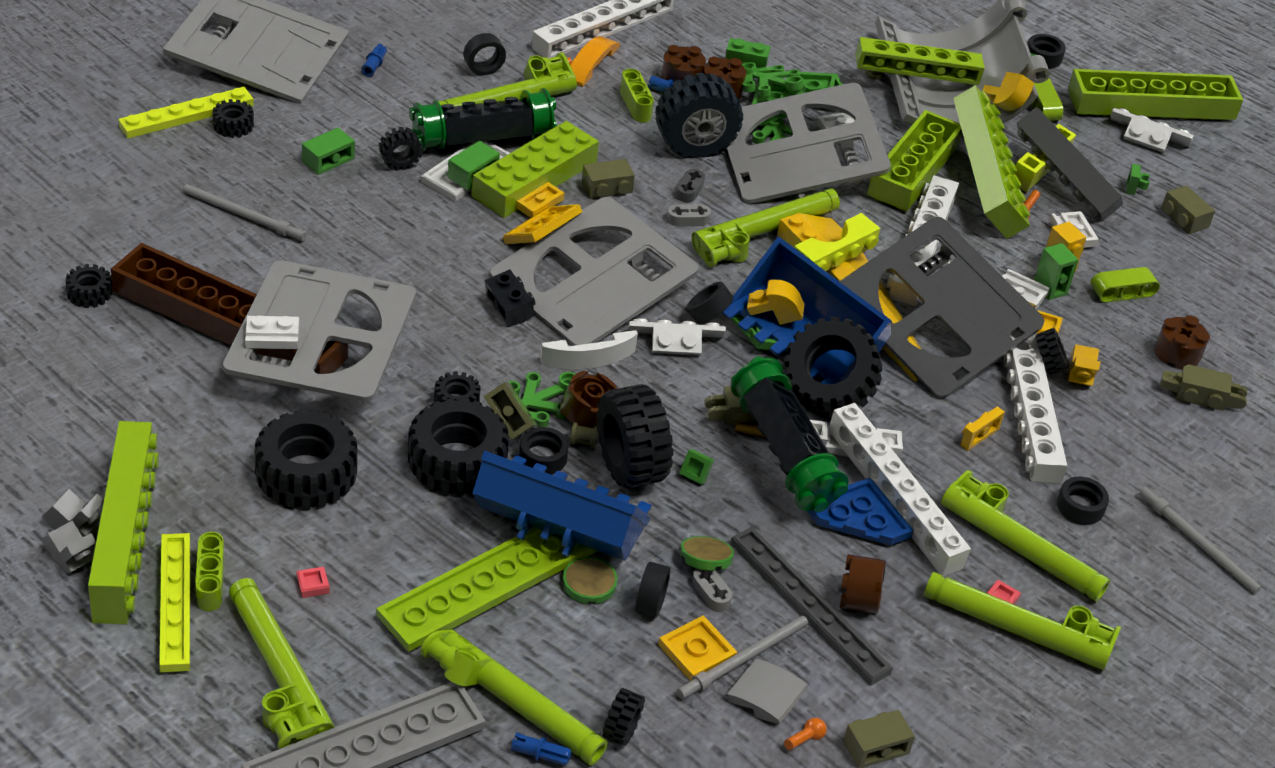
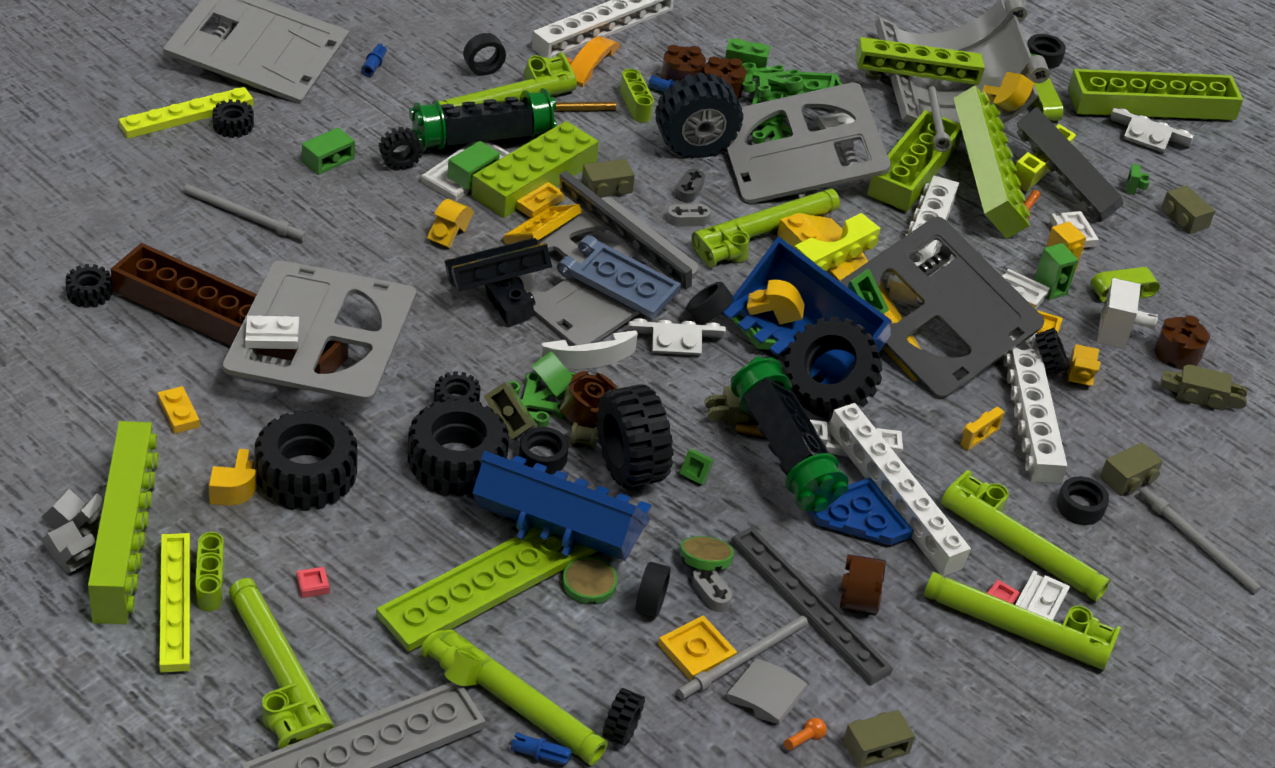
none -> yellow plate [158,386,200,434]
none -> yellow brick [209,449,257,506]
none -> yellow brick [427,199,474,249]
none -> black fence [444,238,552,291]
none -> bright green slope [531,351,573,400]
none -> pearl gold bar [554,102,616,111]
none -> sand blue hinge [557,235,681,319]
none -> dark grey tile [560,171,692,290]
none -> bright green slope [848,269,889,314]
none -> light grey piece [928,86,951,152]
none -> white plate [1015,571,1070,620]
none -> white brick [1097,278,1158,349]
none -> olive brick [1100,442,1163,496]

